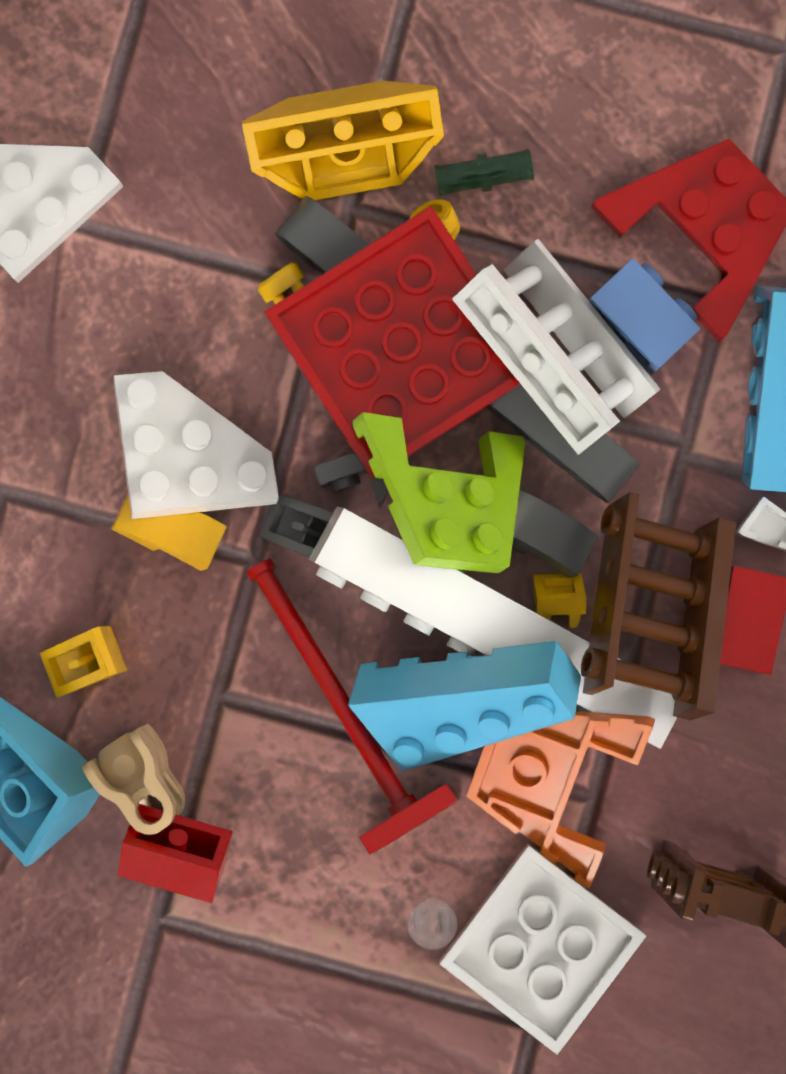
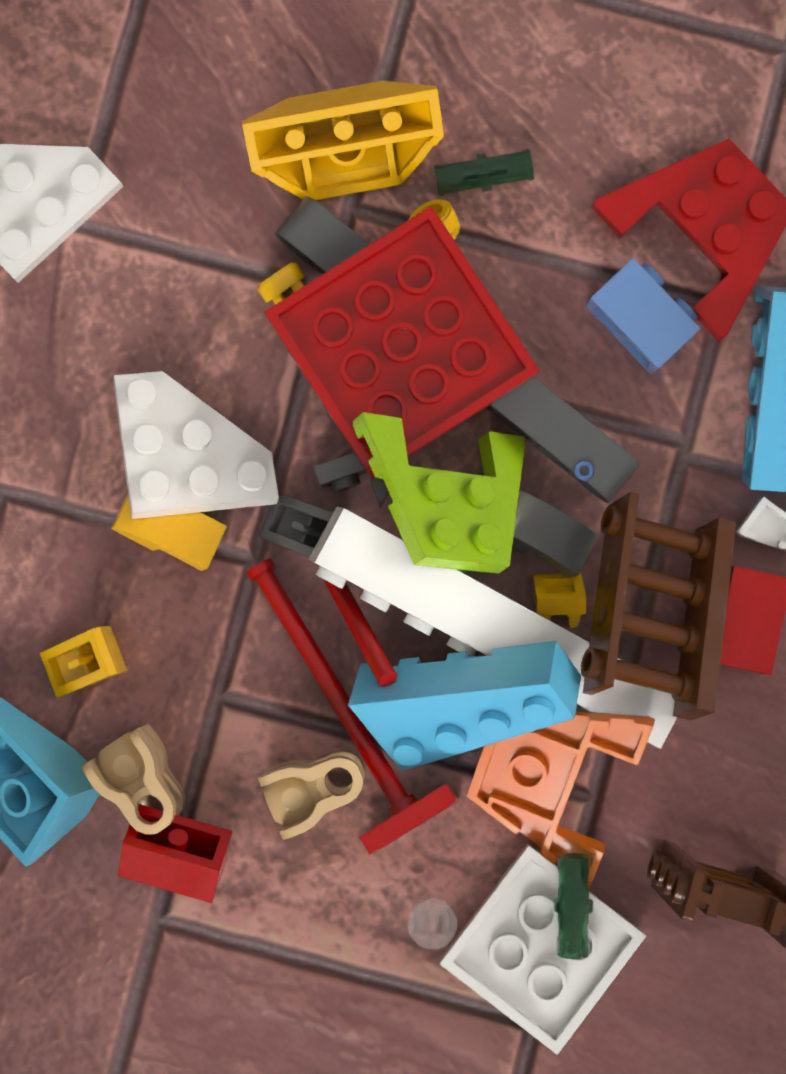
white fence [452,239,661,455] -> none
none -> tan piece [258,750,365,840]
none -> red bar [322,579,397,686]
none -> clear green pin [553,853,593,959]
none -> medium blue piece [574,461,594,481]

